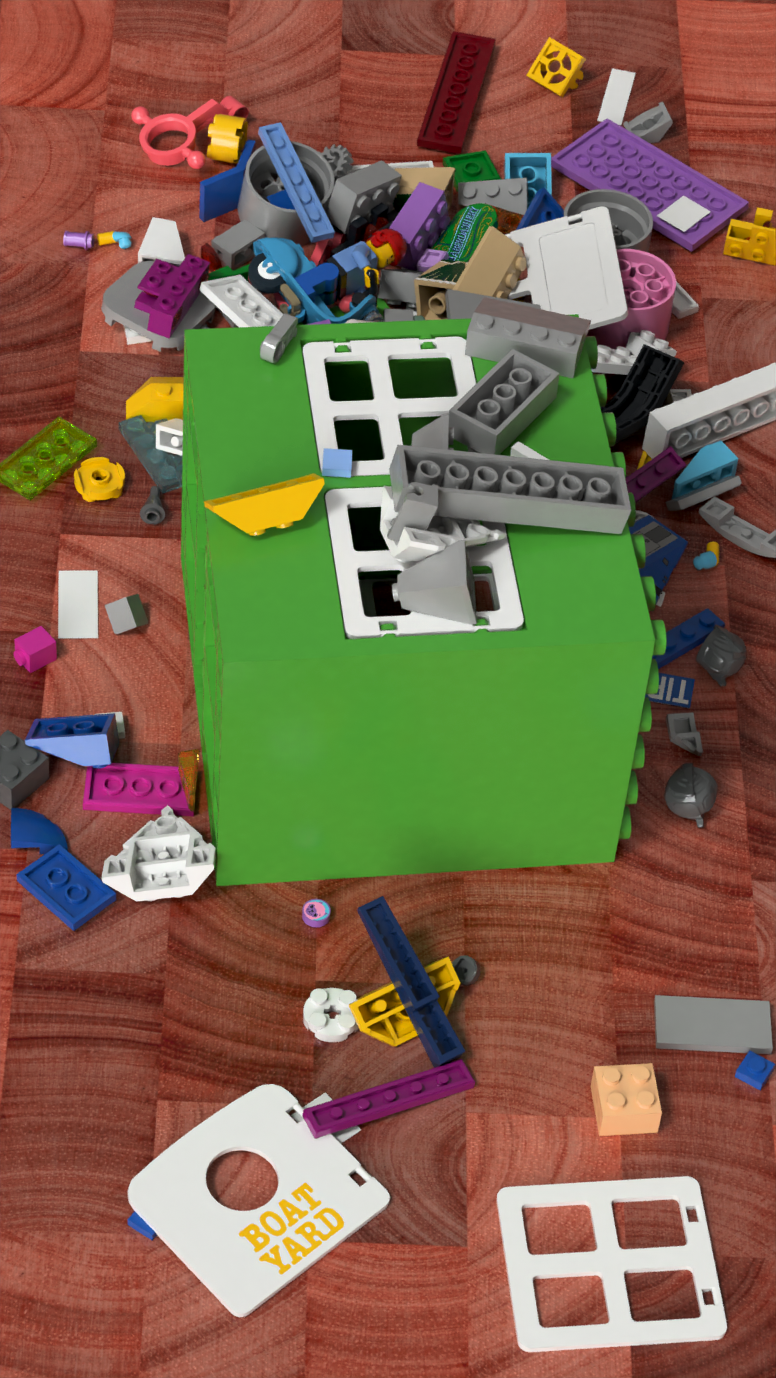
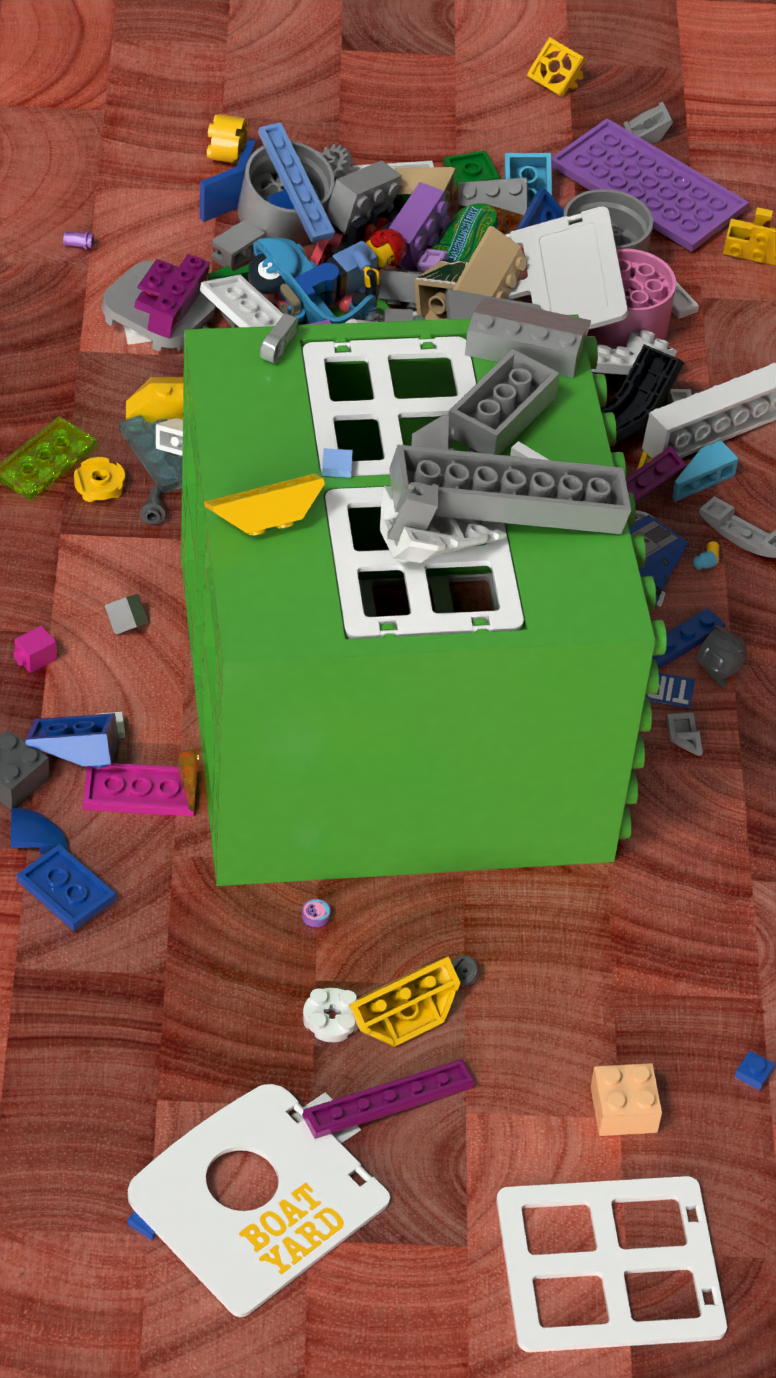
white sticker [58,570,98,639] -> none
arm [97,231,132,249] -> none
white wedge [101,805,216,902] -> none
coral piece [131,96,249,169] -> none
white slope [138,217,185,267] -> none
clear red tile [201,243,222,272] -> none
dark blue slope [357,896,465,1068] -> none
light grey slope [392,540,477,625] -> none
dark red plate [417,31,496,154] -> none
white sticker [597,68,636,125] -> none
light grey tile [654,995,773,1054] -> none
white sticker [657,196,711,232] -> none
dark grey helmet [664,763,718,828] -> none
light grey tile [666,476,742,511] -> none

